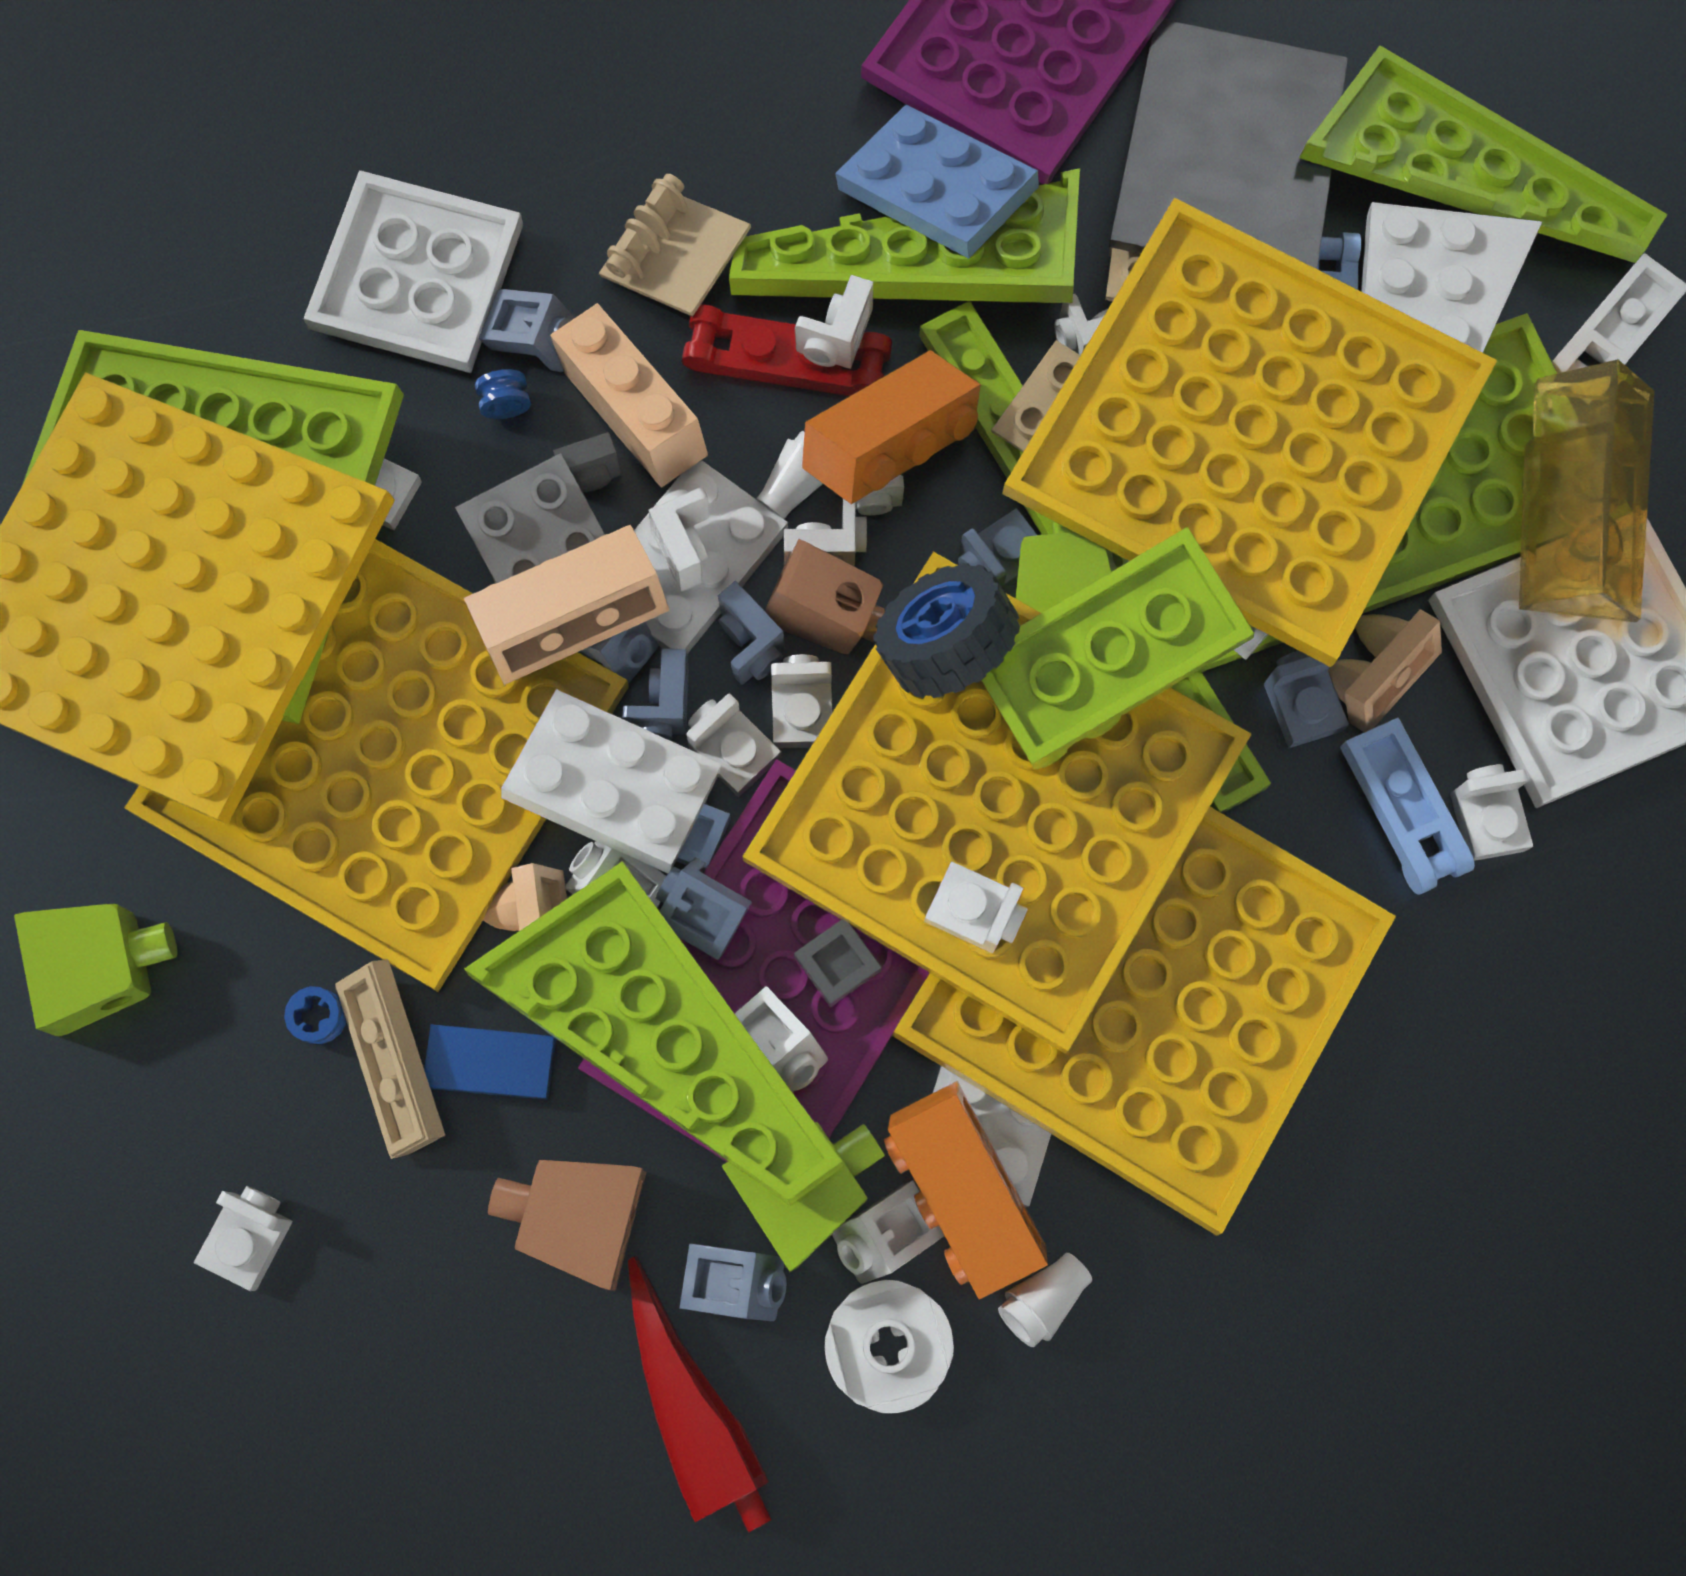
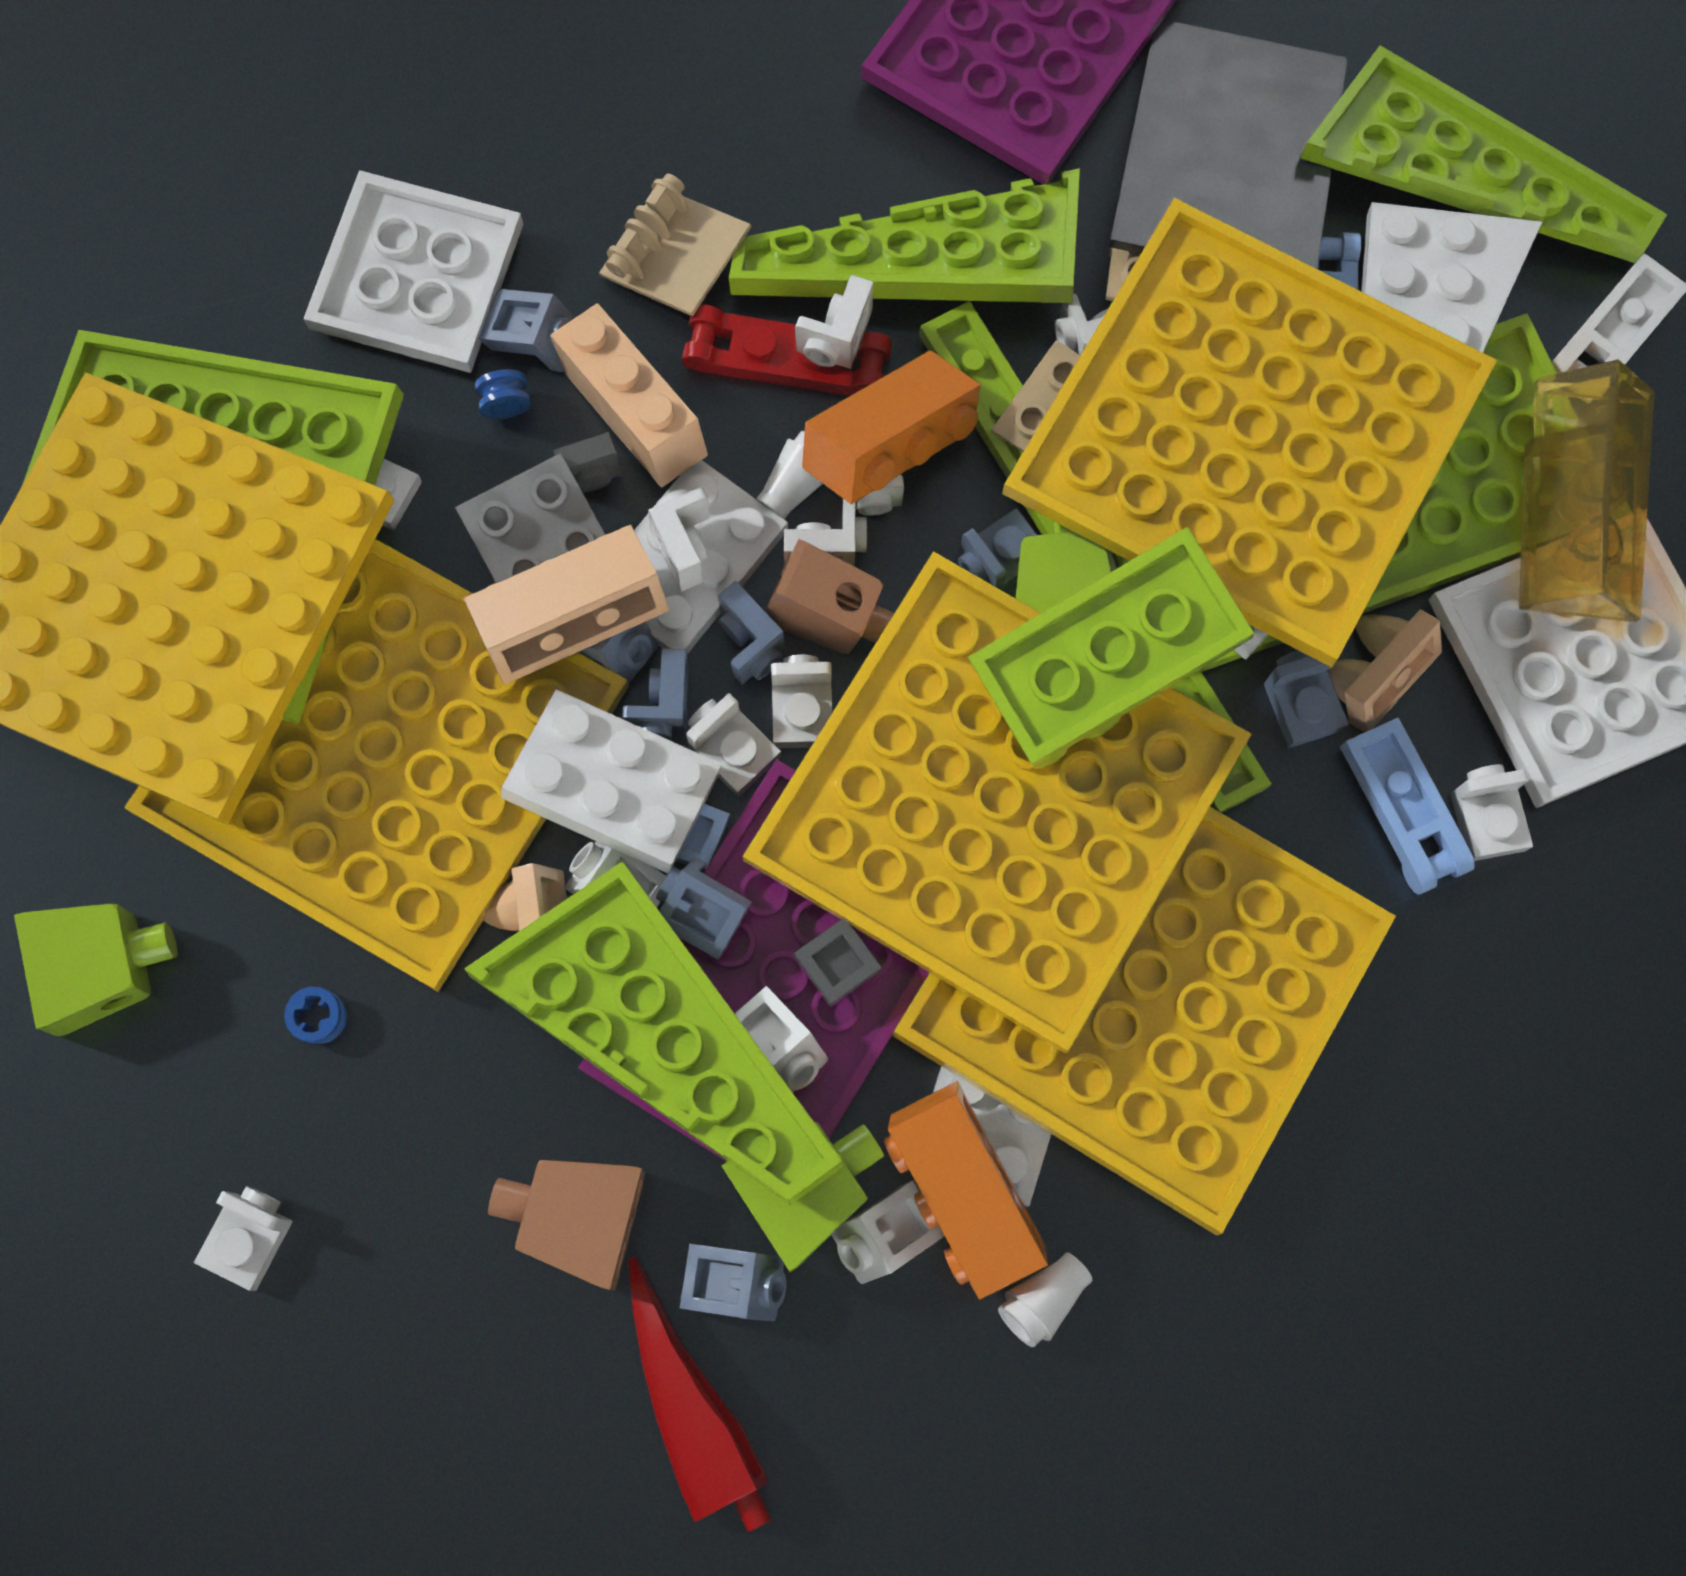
tan tile [335,959,445,1159] -> none
blue tile [424,1024,556,1100] -> none
white plate [825,1280,954,1413] -> none
medium blue plate [835,105,1039,259] -> none
black wheel [874,563,1020,698] -> none
white bracket [924,861,1028,954] -> none

